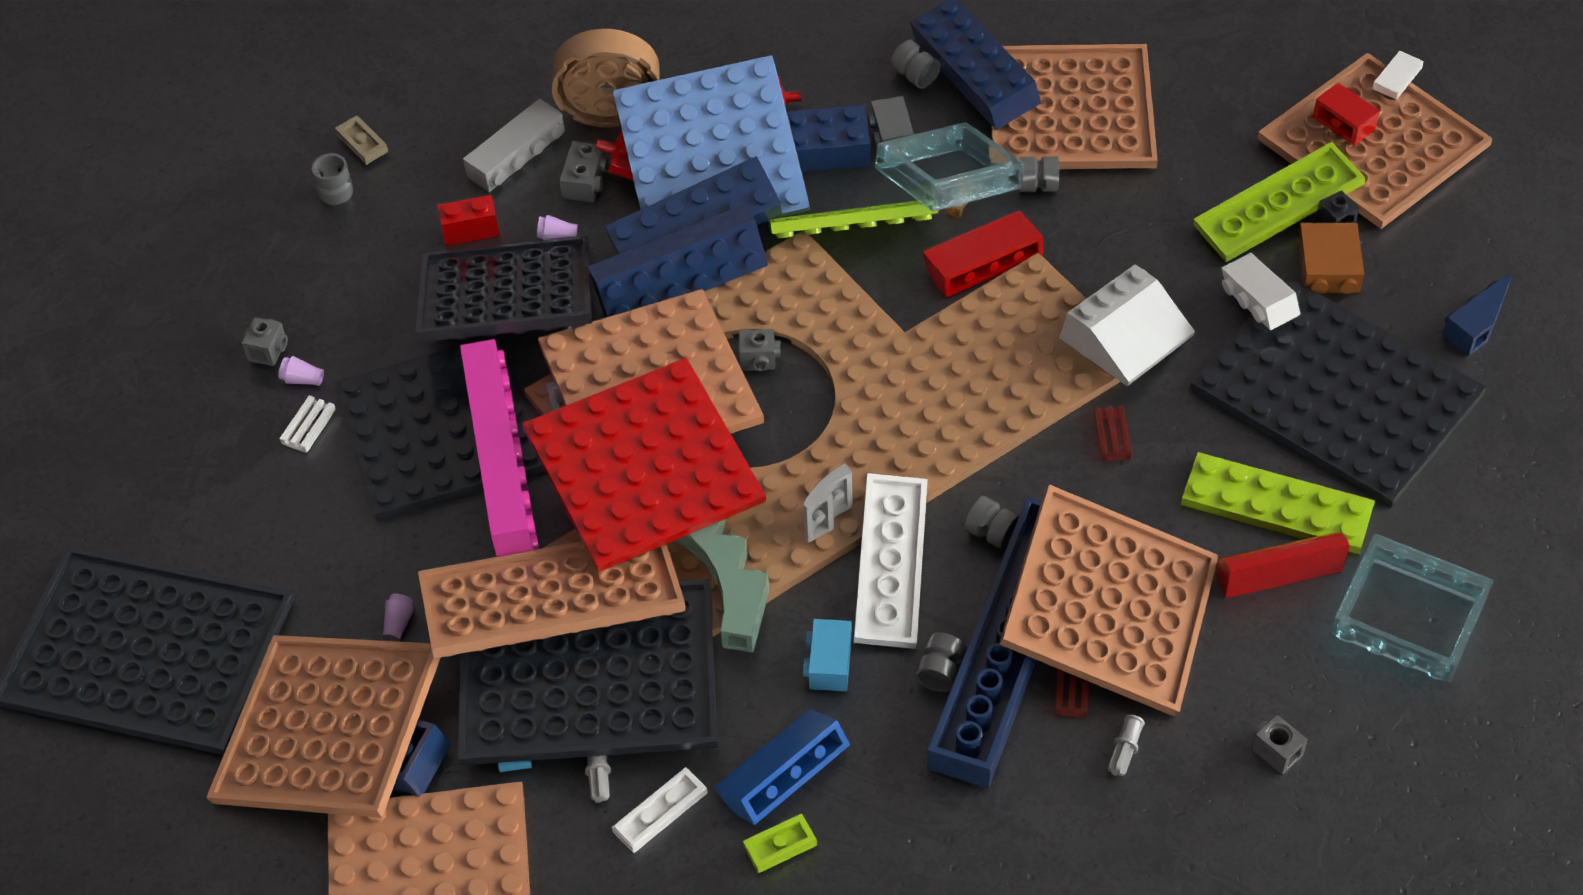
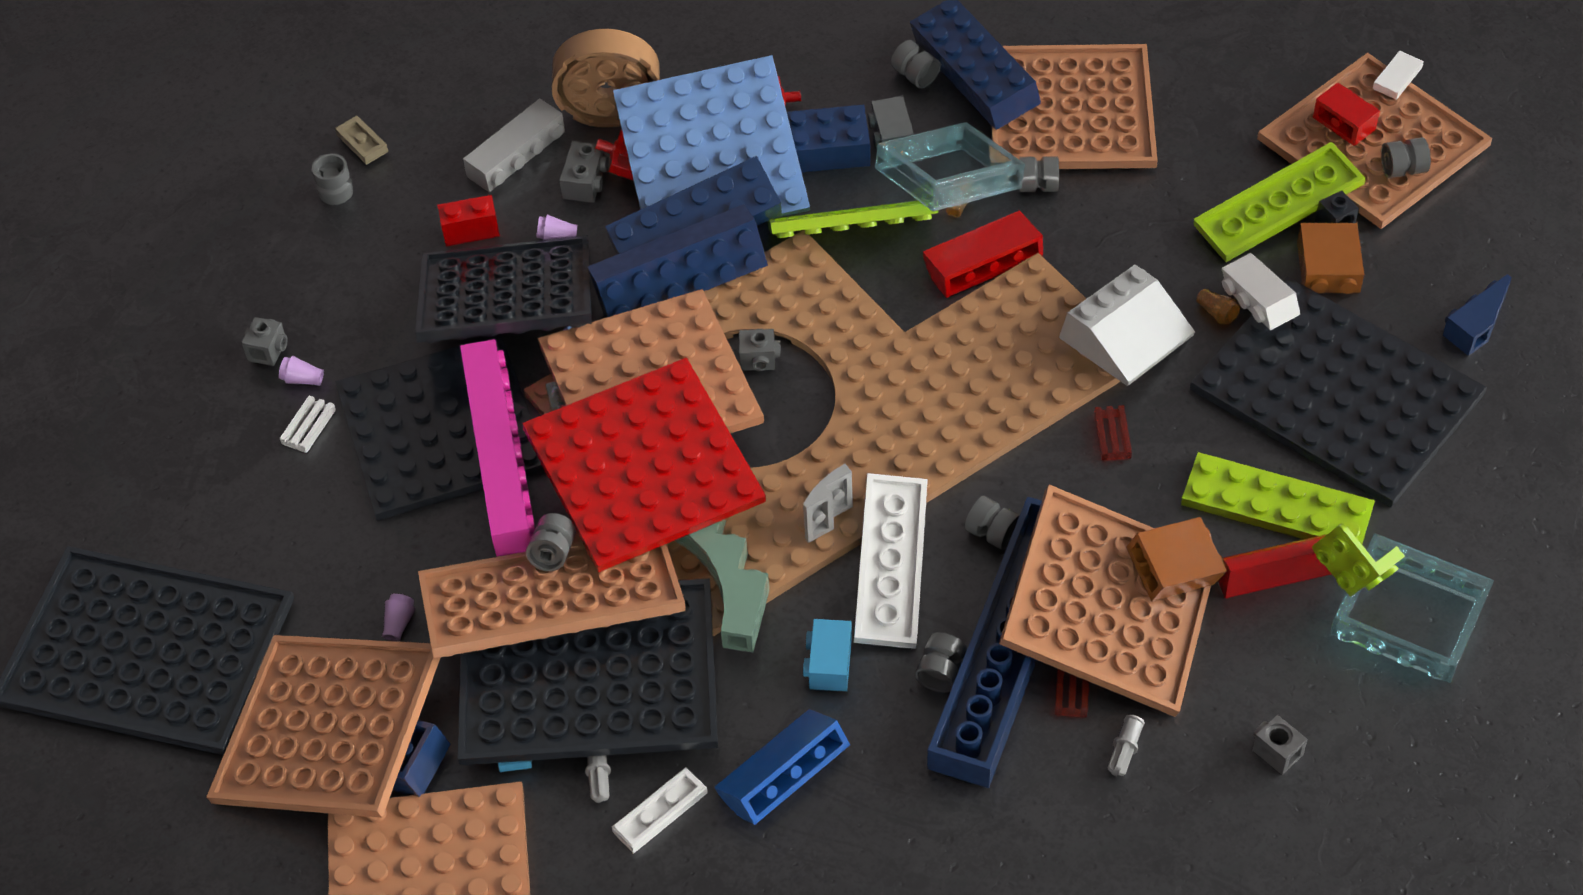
lime plate [743,813,817,873] -> none
none -> dark grey wheel [526,513,576,571]
none -> dark orange brick [1126,517,1227,601]
none -> clear orange cone [1196,288,1240,324]
none -> lime bracket [1312,524,1405,597]
none -> dark grey wheel [1381,137,1431,178]

